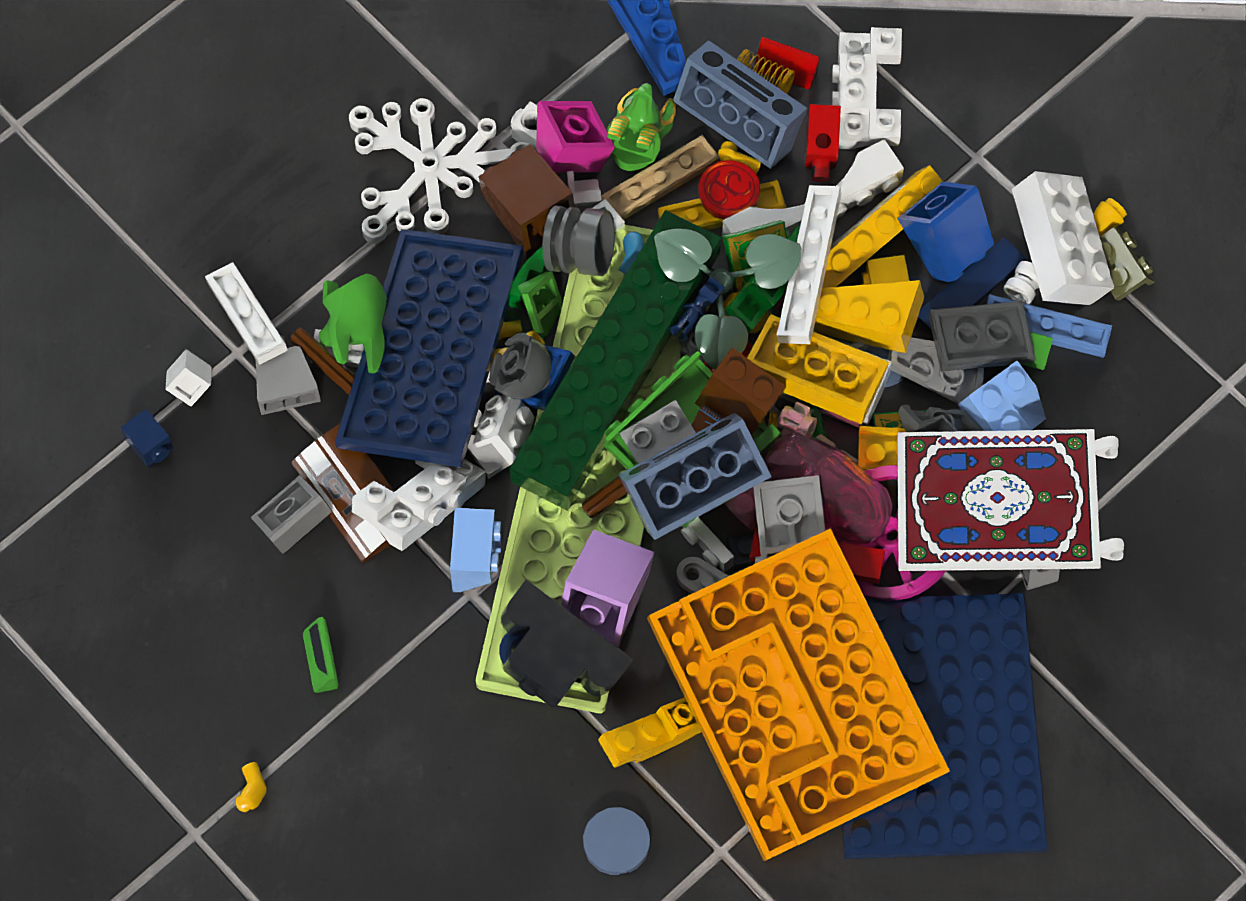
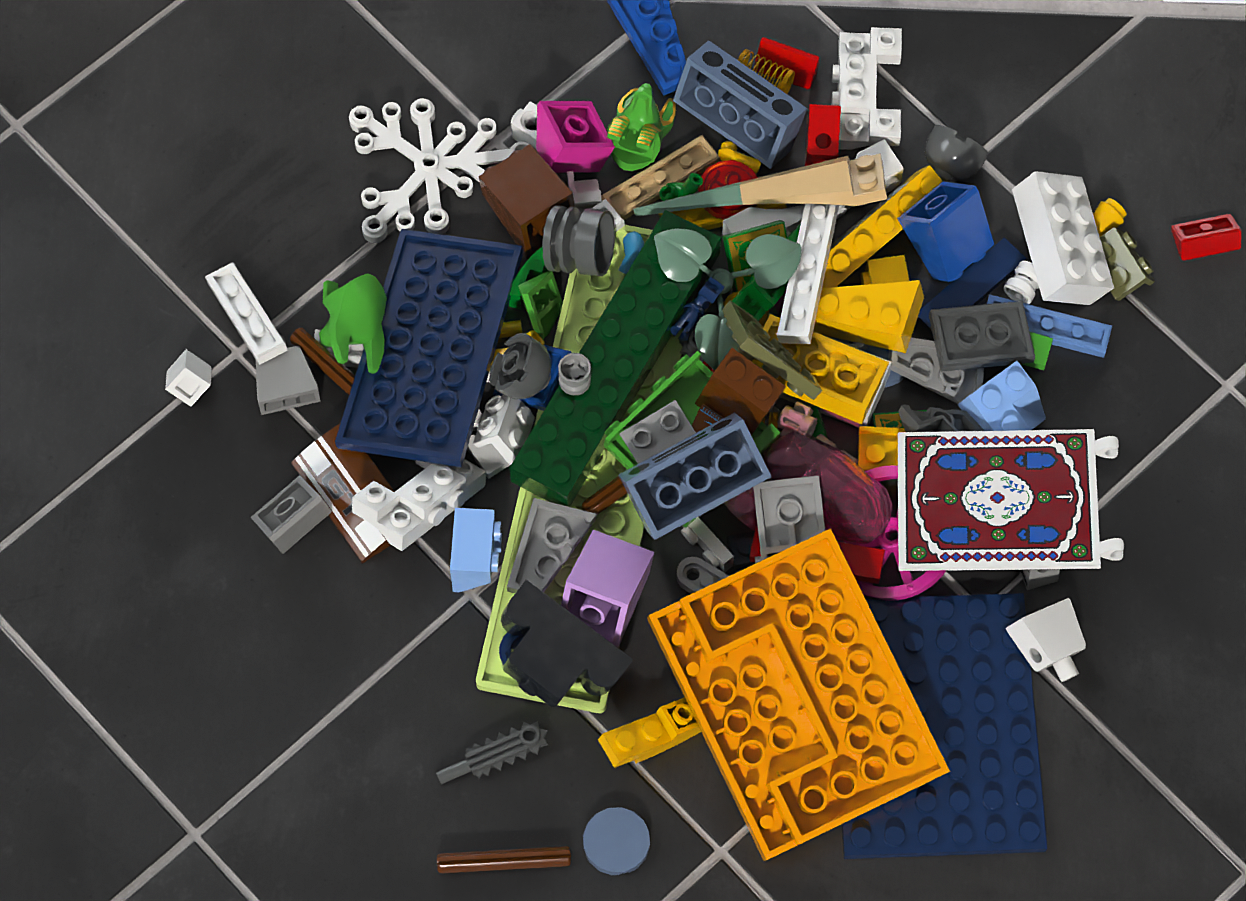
dark blue brick [120,409,173,467] -> none
yellow arm [235,762,267,812] -> none
bright green slope [303,617,339,693] -> none
none -> dark grey piece [436,721,548,784]
none -> reddish brown axle [437,846,571,873]
none -> light grey wing [507,498,597,593]
none -> light grey wheel [558,353,591,395]
none -> tan plate [633,154,887,216]
none -> green arm [659,173,703,201]
none -> olive plate [722,300,822,400]
none -> dark grey cylinder [924,125,988,182]
none -> white torso [1006,598,1086,682]
none -> red slope [1171,214,1242,260]

